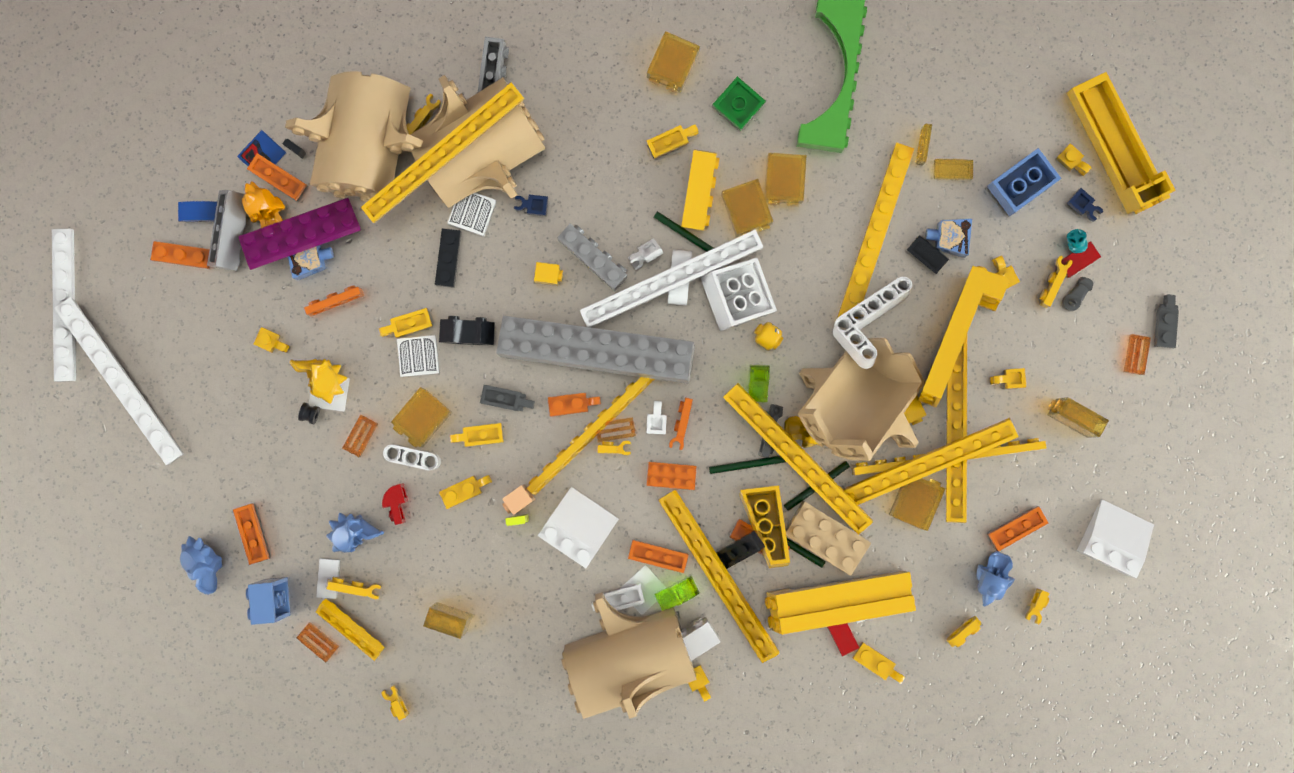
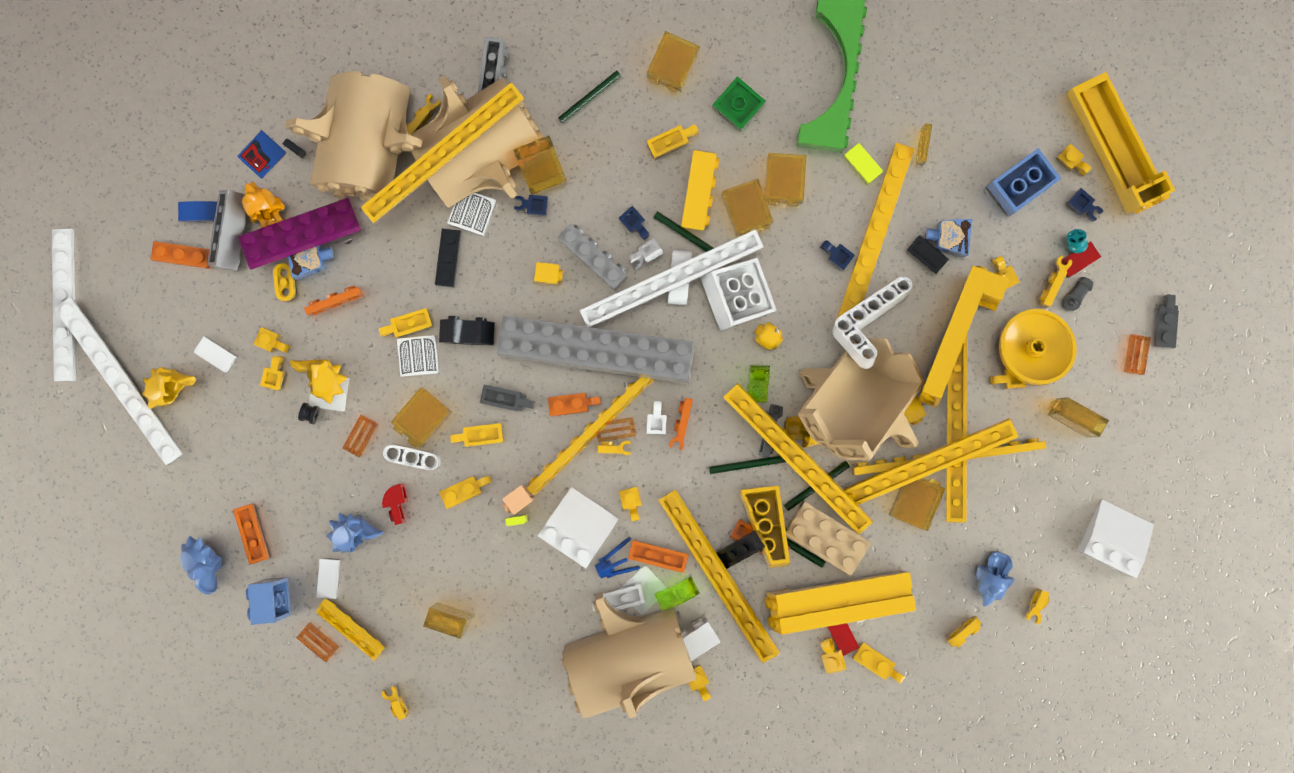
orange plate [247,153,307,201] -> none
yellow plate [326,577,381,599] -> none
orange piece [647,462,697,490] -> none
clear yellow tile [934,159,973,180] -> none
orange plate [987,506,1048,551] -> none
none -> yellow head [142,366,196,409]
none -> white tile [194,336,237,373]
none -> yellow plate [260,356,285,391]
none -> yellow plate [273,263,296,302]
none -> clear yellow brick [513,136,567,195]
none -> dark green bar [558,70,621,124]
none -> blue plant [595,537,640,579]
none -> dark blue plate [618,206,650,240]
none -> yellow plate [619,487,642,522]
none -> dark blue plate [820,240,855,271]
none -> yellow plate [821,638,847,674]
none -> neon yellow tile [844,143,883,184]
none -> yellow dish [999,309,1077,386]

